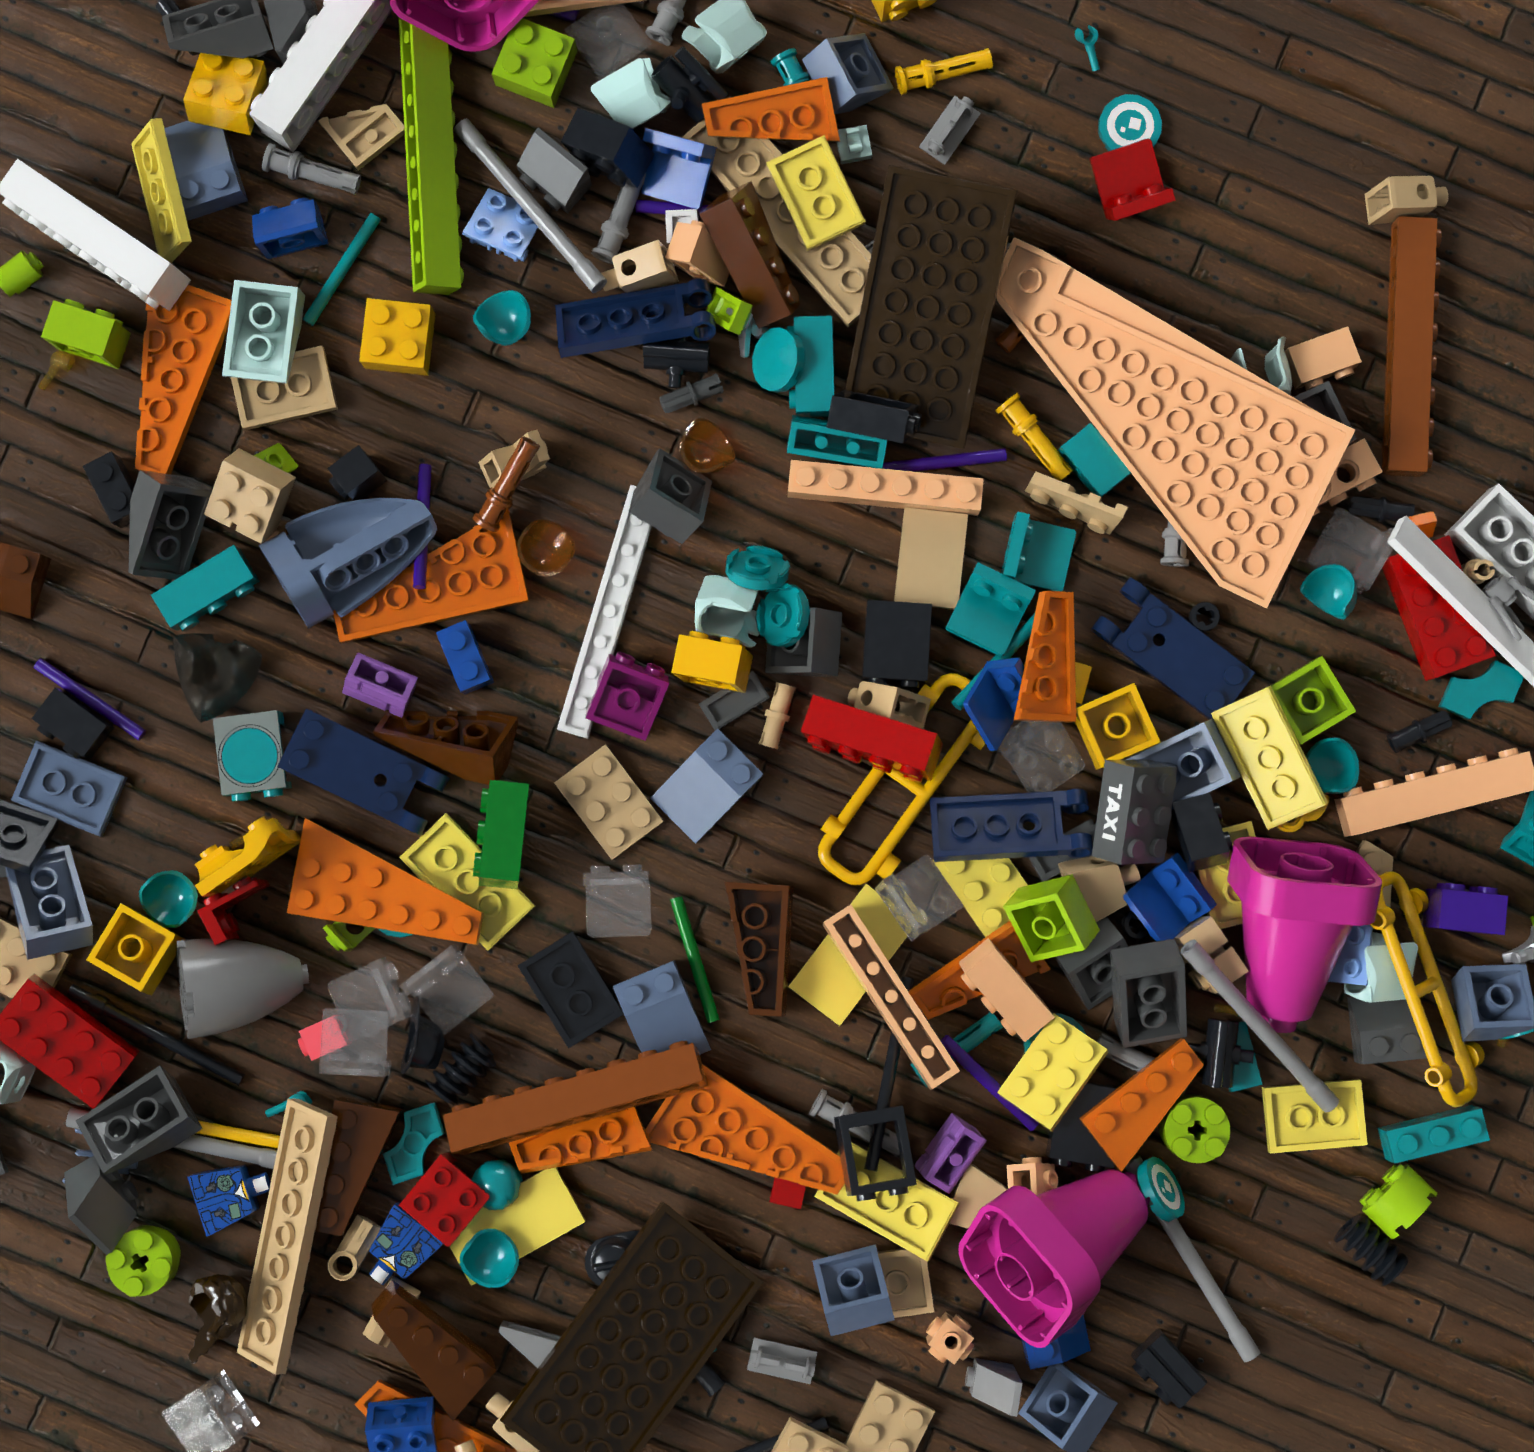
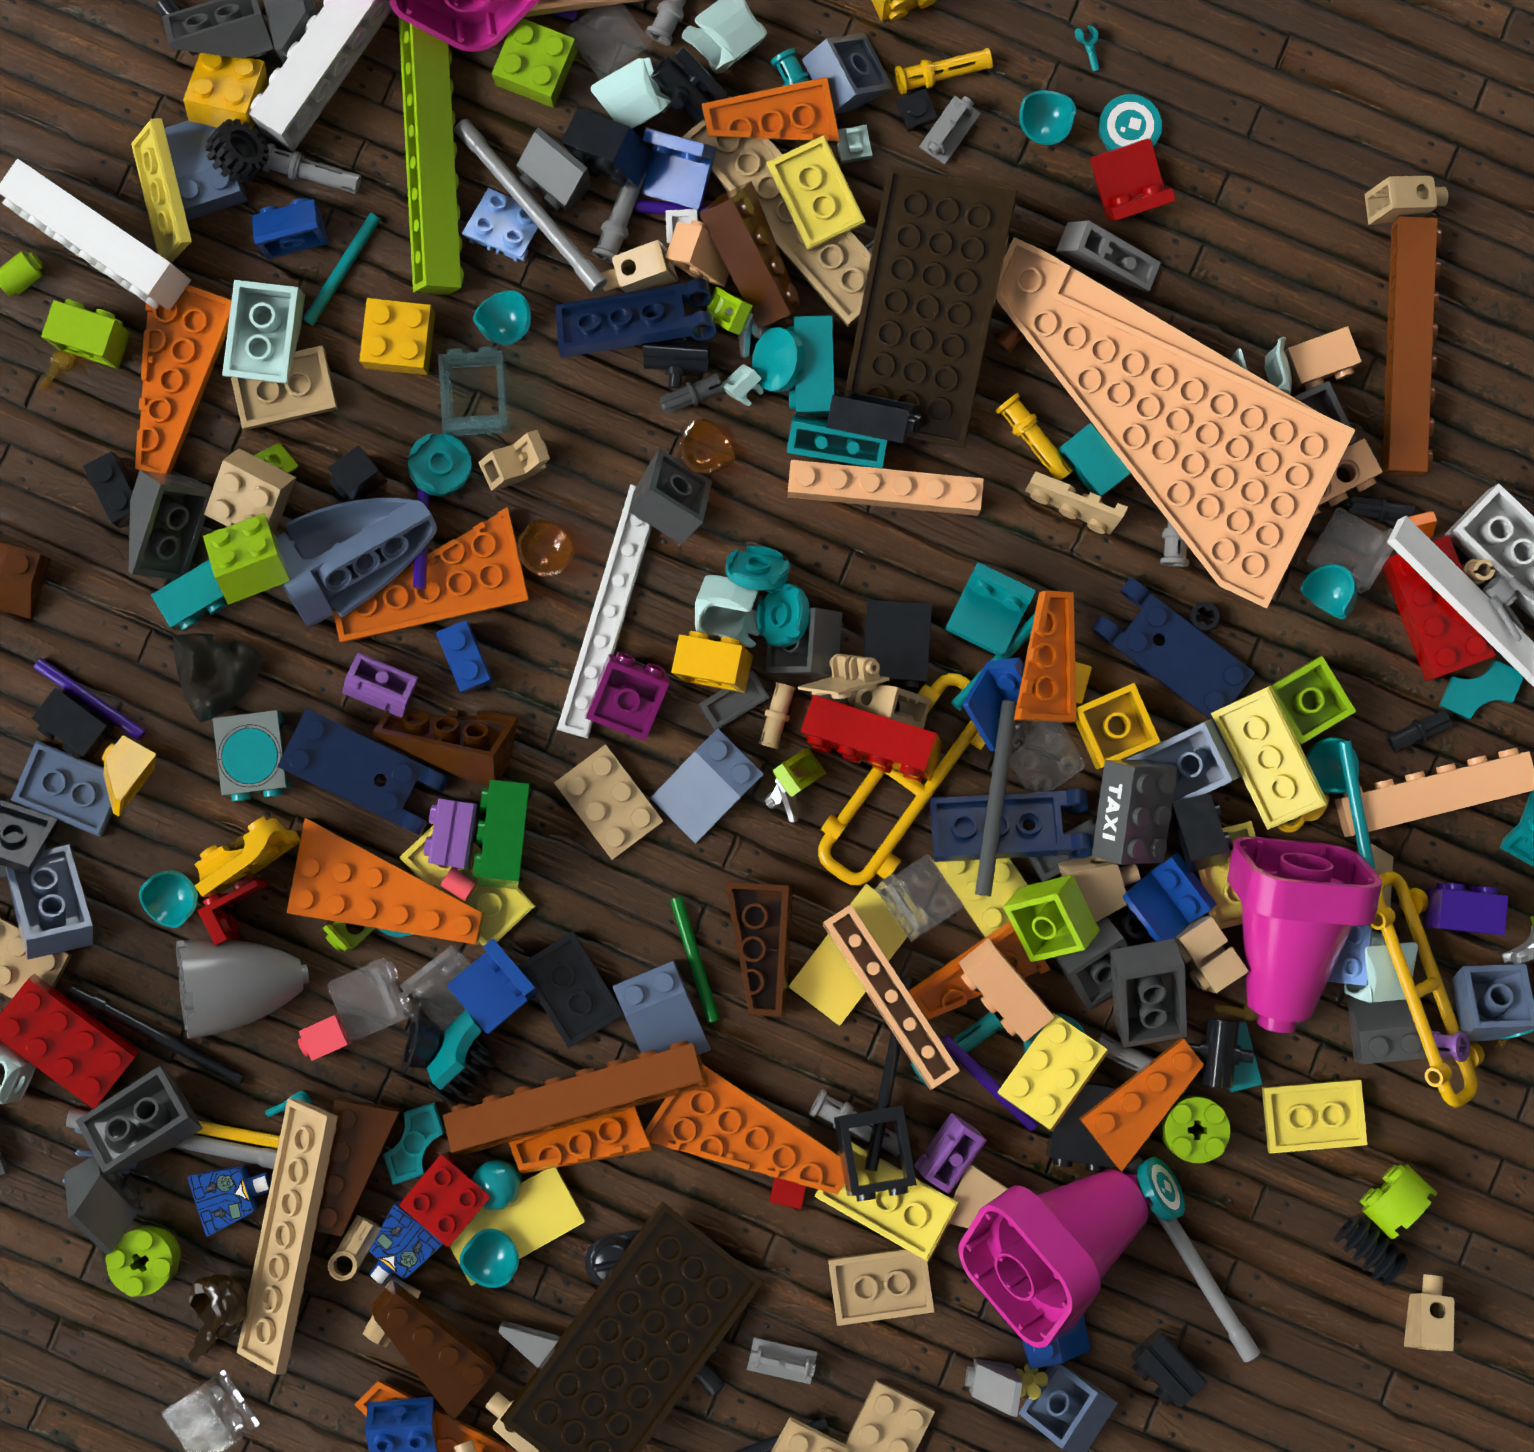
yellow brick [86,903,186,996] -> none
tan wing [319,104,405,171] -> none
clear bracket [319,1008,391,1077] -> none
dark orange pin [472,436,540,532] -> none
clear bracket [583,865,652,938] -> none
sand blue slope [812,1244,895,1336] -> none
dark purple bar [882,448,1007,472] -> none
tan tile [894,507,968,610] -> none
light nougat brick [926,1312,974,1365] -> none
teal bracket [1001,511,1076,592] -> none
light nougat brick [1007,1157,1058,1195] -> none
light grey piece [1180,939,1339,1113] -> none
teal brick [1377,1105,1490,1164] -> none
none -> yellow slope [102,735,156,817]
none -> lime brick [203,513,290,605]
none -> black tyre [205,119,270,183]
none -> teal tile [407,433,472,496]
none -> medium lavender brick [424,798,480,869]
none -> teal tile [427,1010,481,1090]
none -> clear light blue window [438,346,510,436]
none -> coral hinge [440,867,477,902]
none -> blue bracket [447,938,538,1034]
none -> light aqua tile [720,364,764,406]
none -> lime piece [764,747,826,823]
none -> tan hinge [798,654,889,699]
none -> black plate [896,88,937,132]
none -> dark grey piece [975,700,1017,897]
none -> light yellow plant [1016,1364,1048,1400]
none -> teal helmet [1019,90,1076,145]
none -> light grey slope [1056,220,1161,292]
none -> teal bar [1338,740,1375,869]
none -> tan torso [1404,1274,1455,1351]
none -> medium lavender bush [1432,1031,1470,1062]

